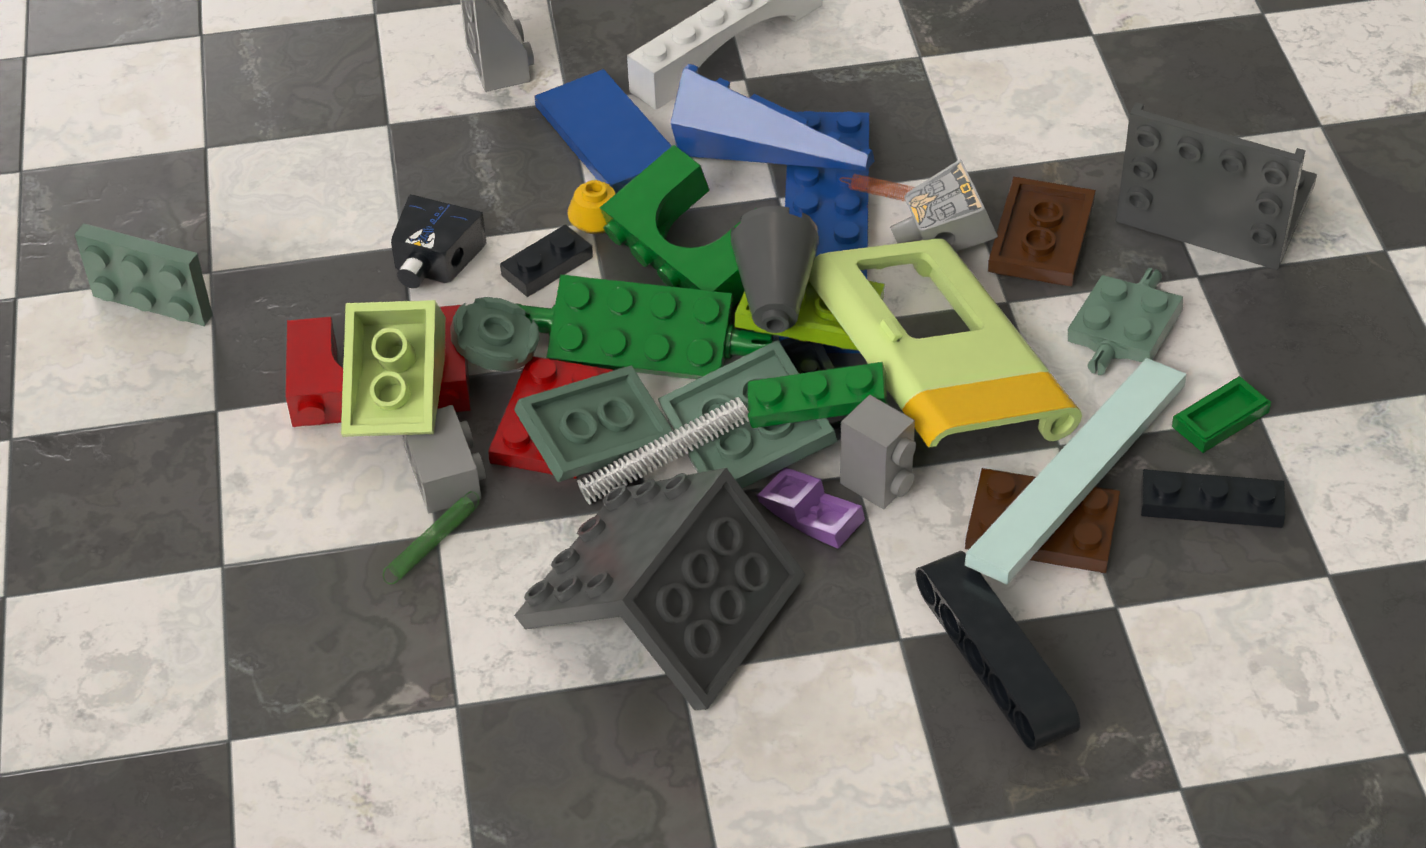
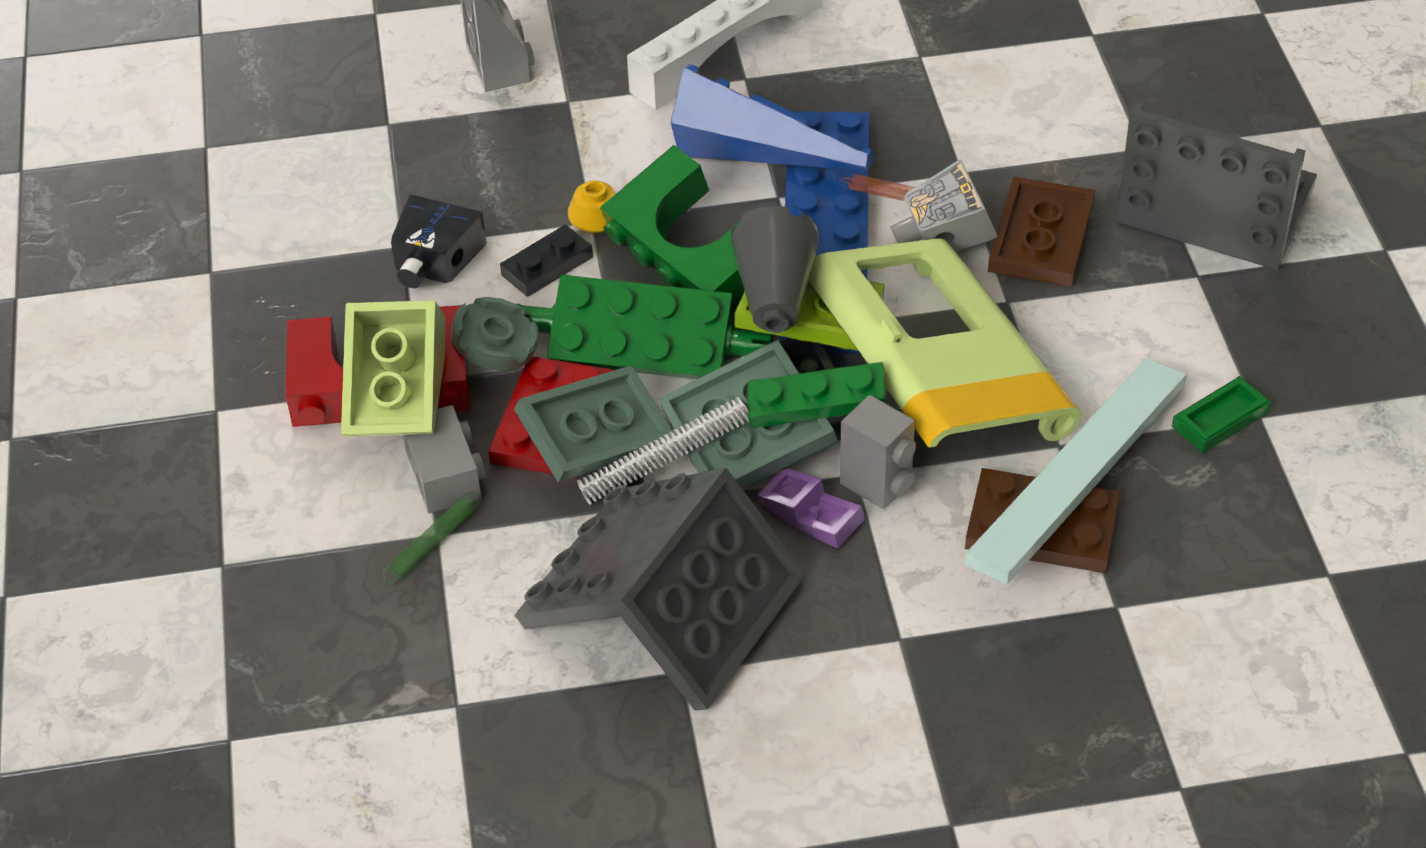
sand green plate [75,223,213,326] -> none
blue tile [534,69,671,193] -> none
black beam [915,551,1080,750] -> none
sand green plate [1068,268,1183,375] -> none
black plate [1141,469,1286,528] -> none

